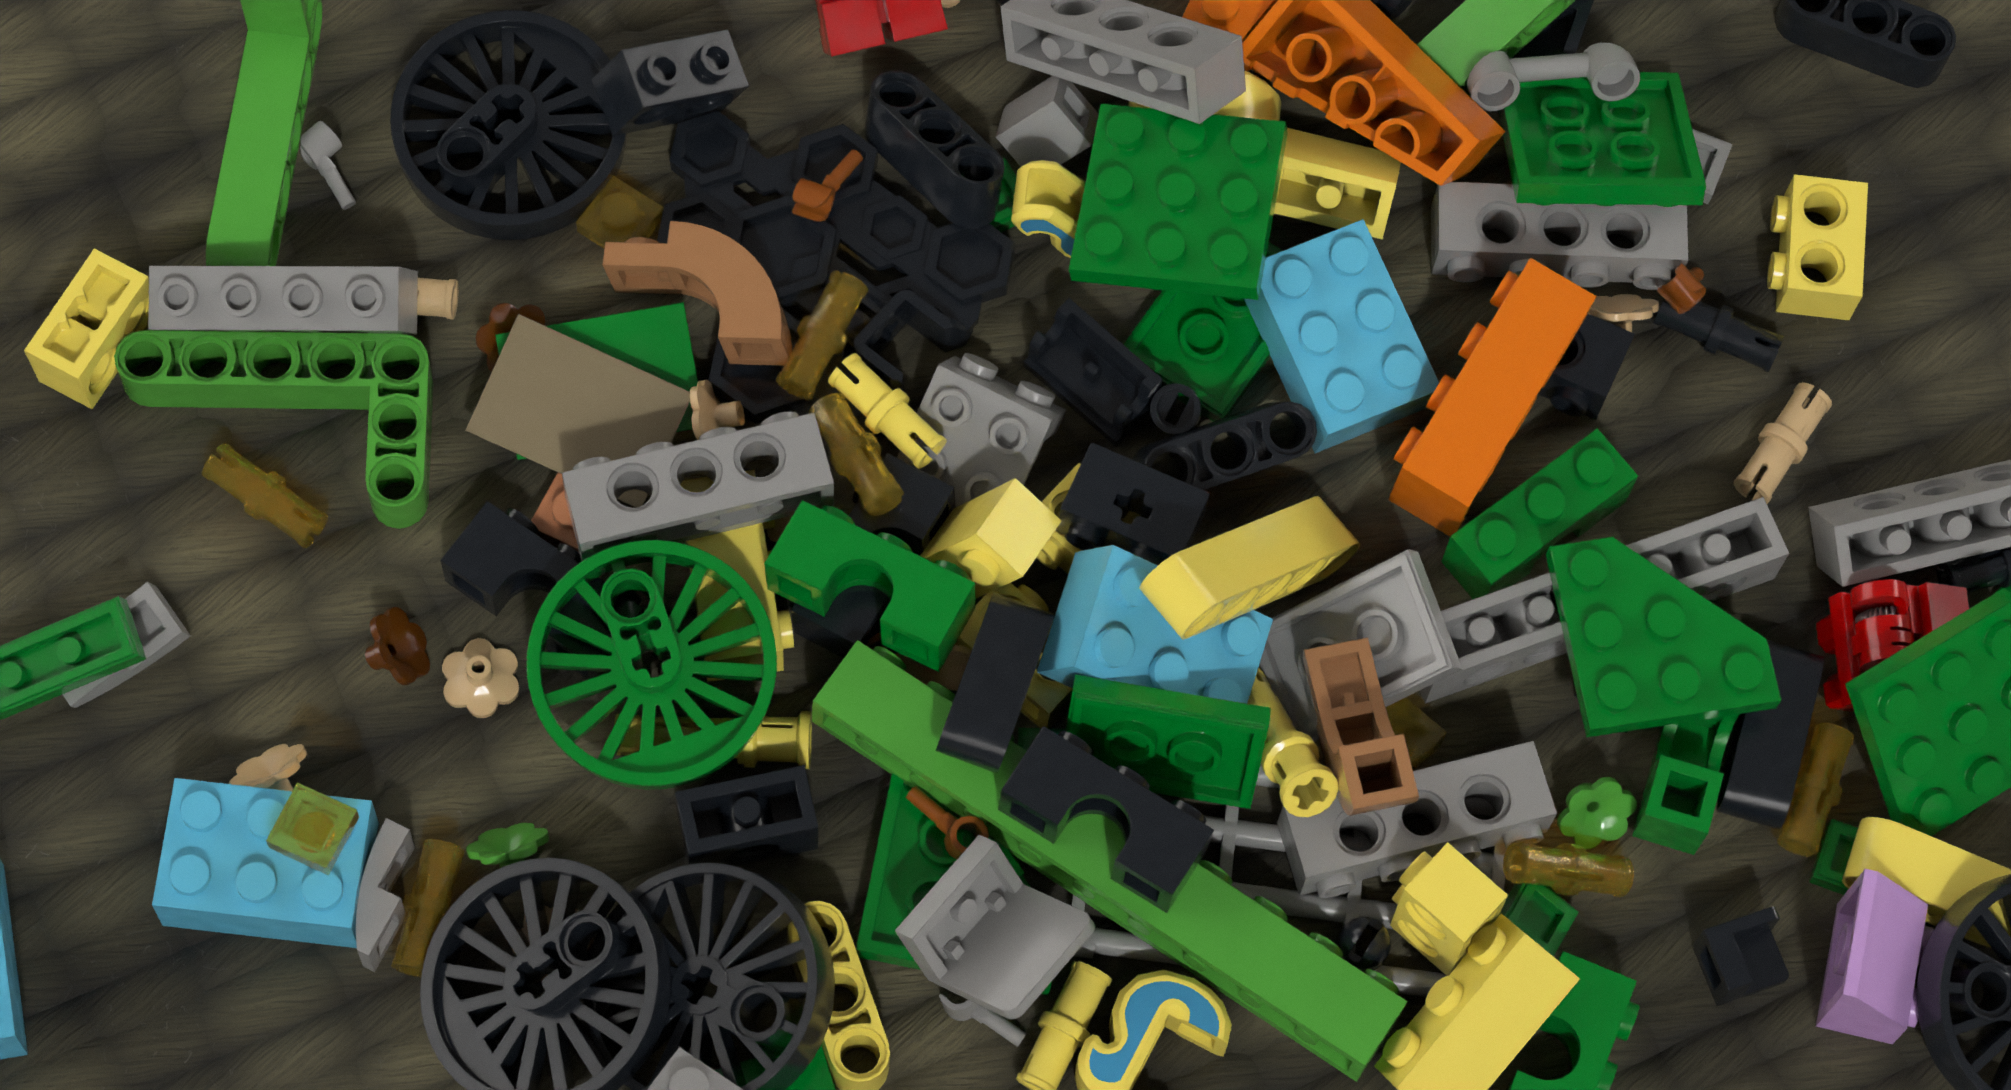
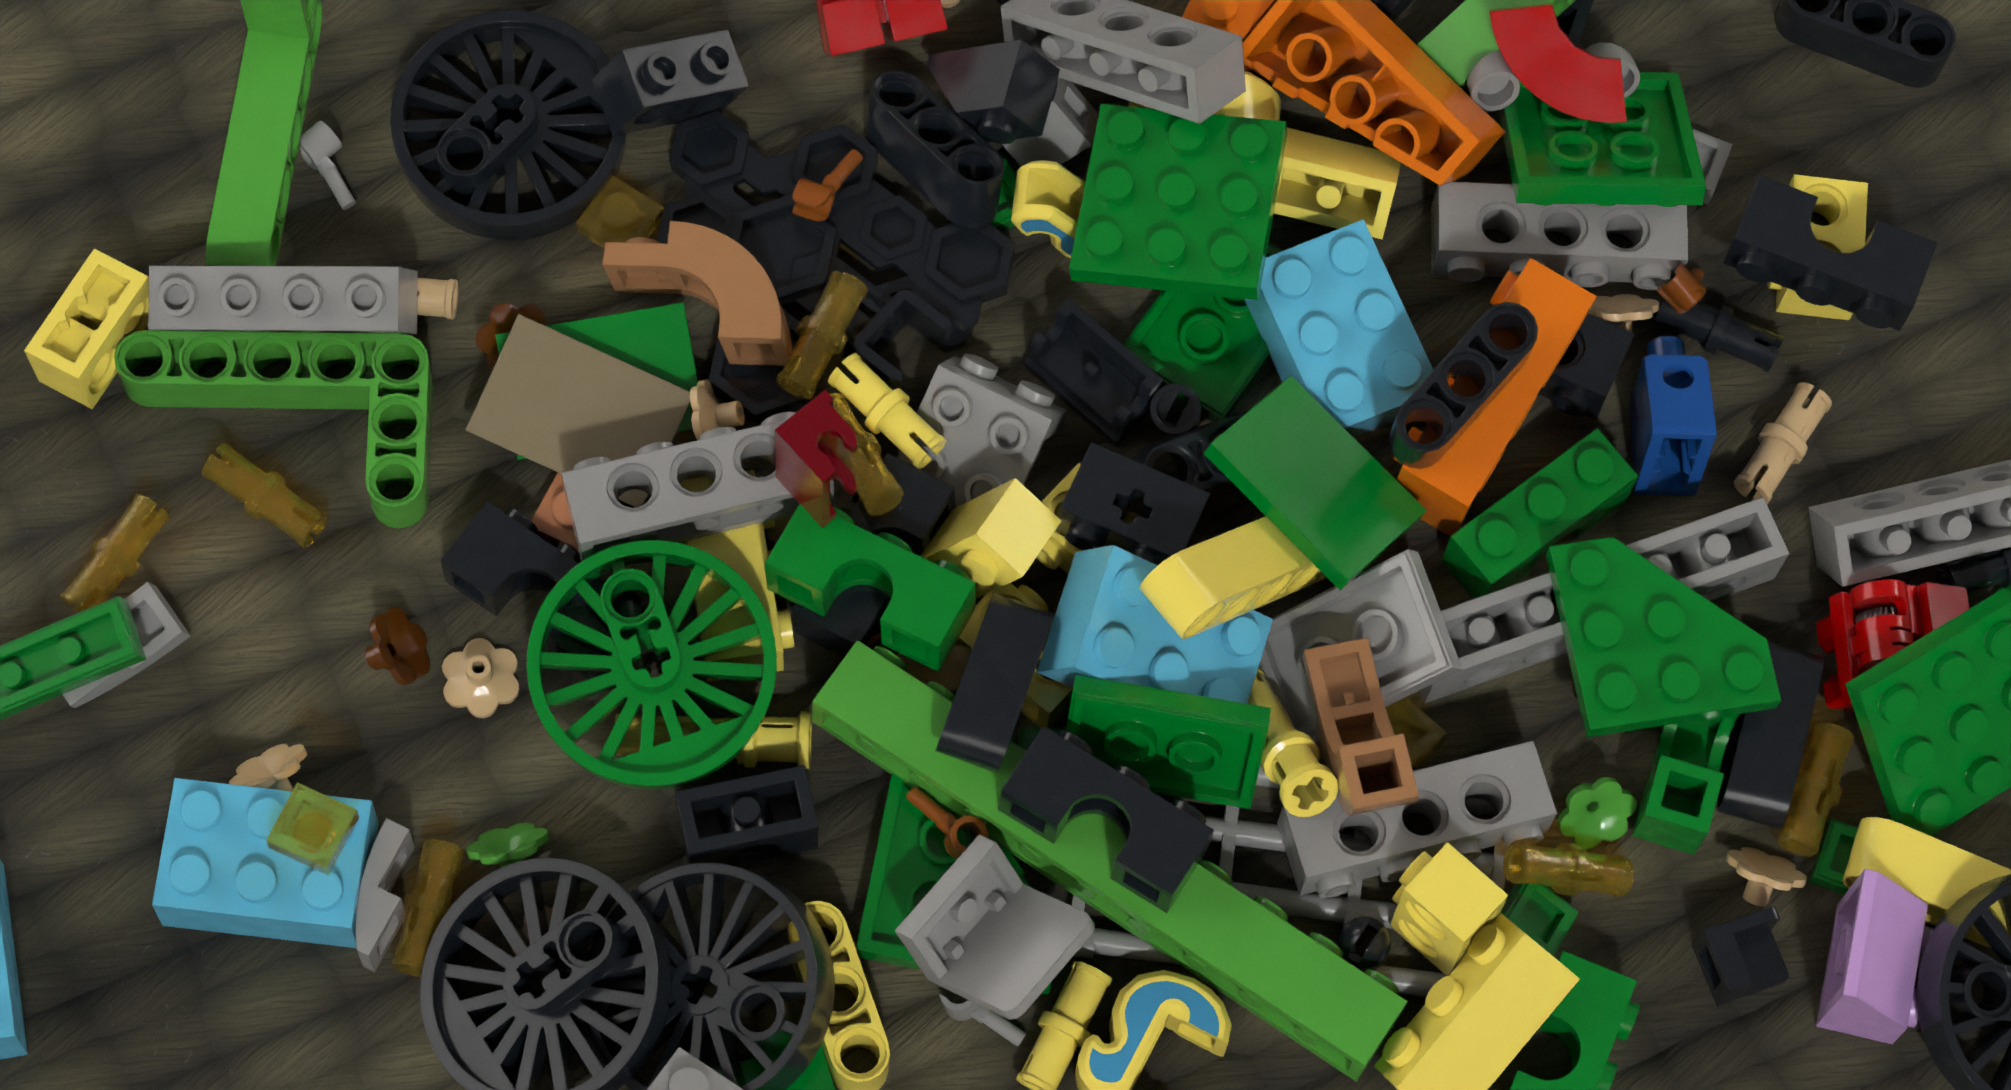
none -> clear yellow pin [60,493,170,613]
none -> dark red hinge [775,390,857,528]
none -> black slope [927,40,1060,144]
none -> green tile [1204,376,1427,591]
none -> black beam [1389,302,1538,469]
none -> red tile [1489,3,1627,123]
none -> blue torso [1630,336,1717,496]
none -> black arch [1723,175,1937,331]
none -> tan plant [1725,847,1807,907]

